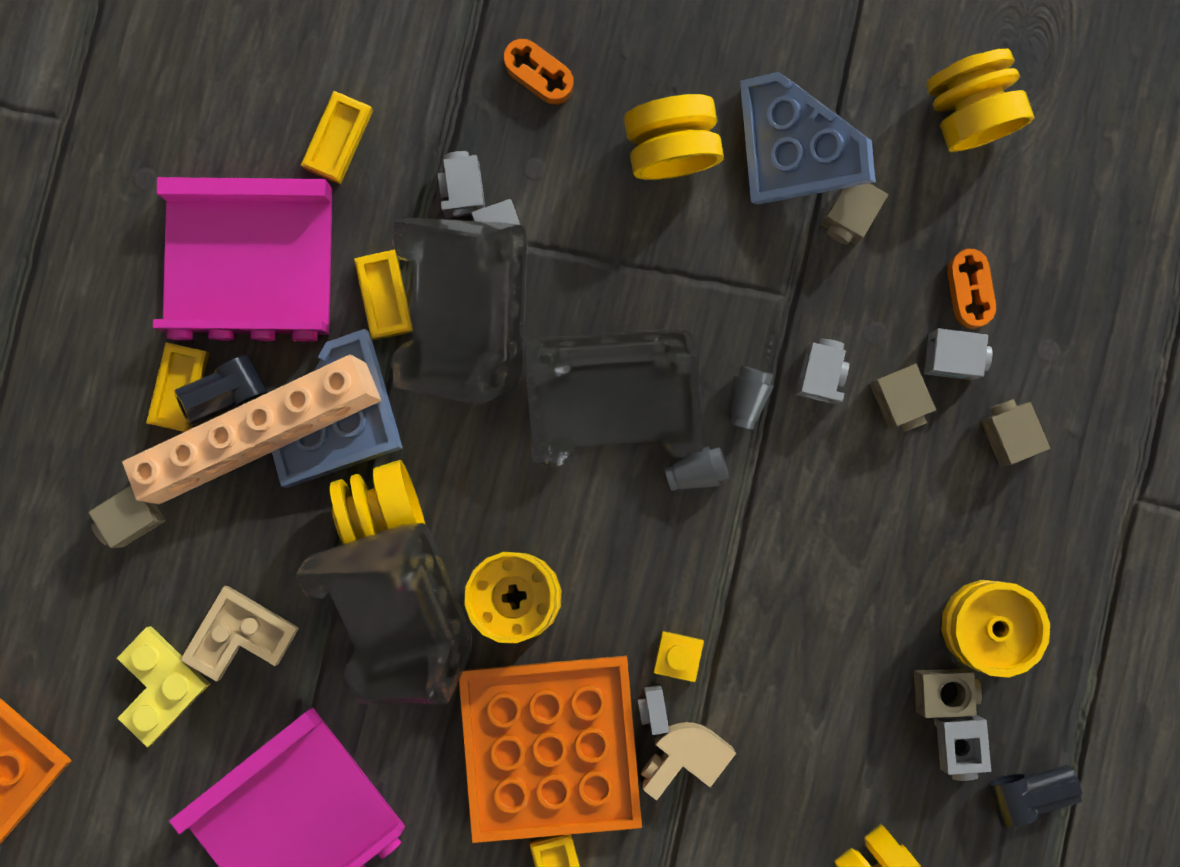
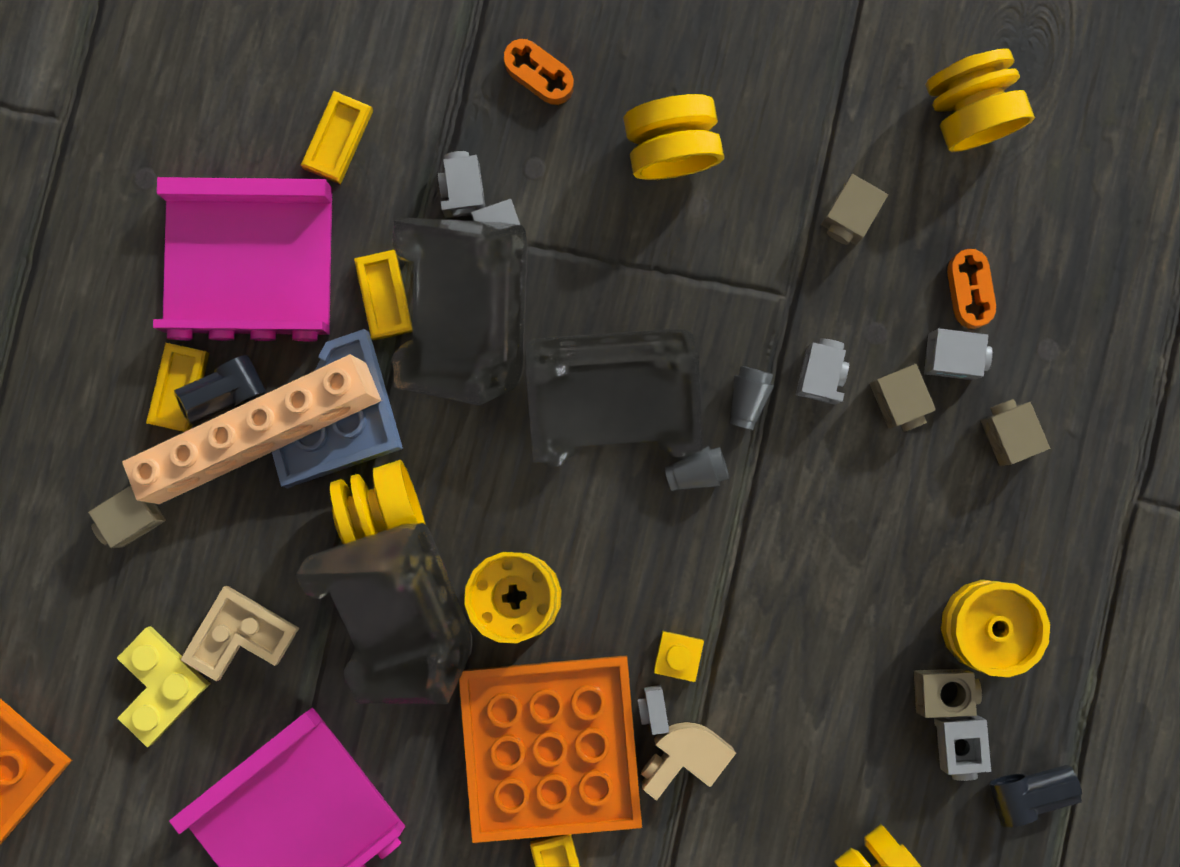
sand blue plate [740,72,876,205] -> none

